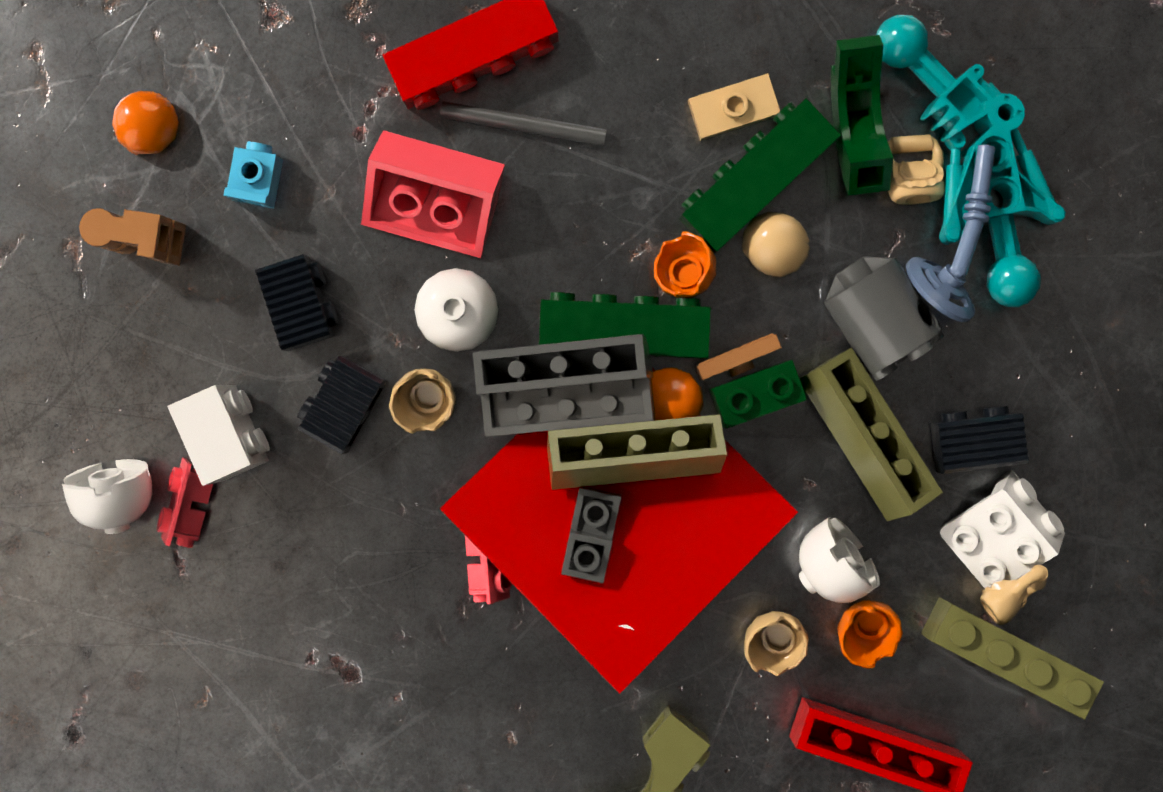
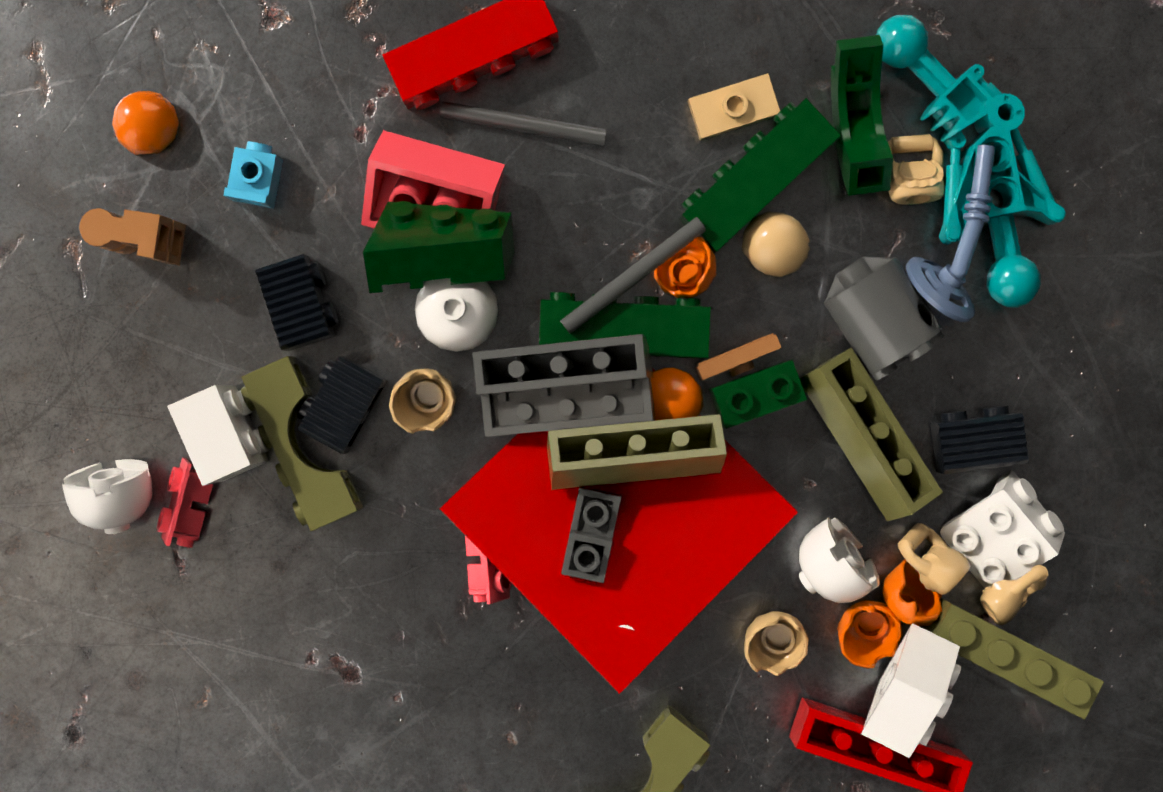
none -> olive arch [241,356,364,531]
none -> dark green wedge [363,201,515,294]
none -> dark grey bar [560,217,706,334]
none -> white brick [861,623,961,758]
none -> orange hair [882,559,942,626]
none -> tan piece [898,523,970,595]

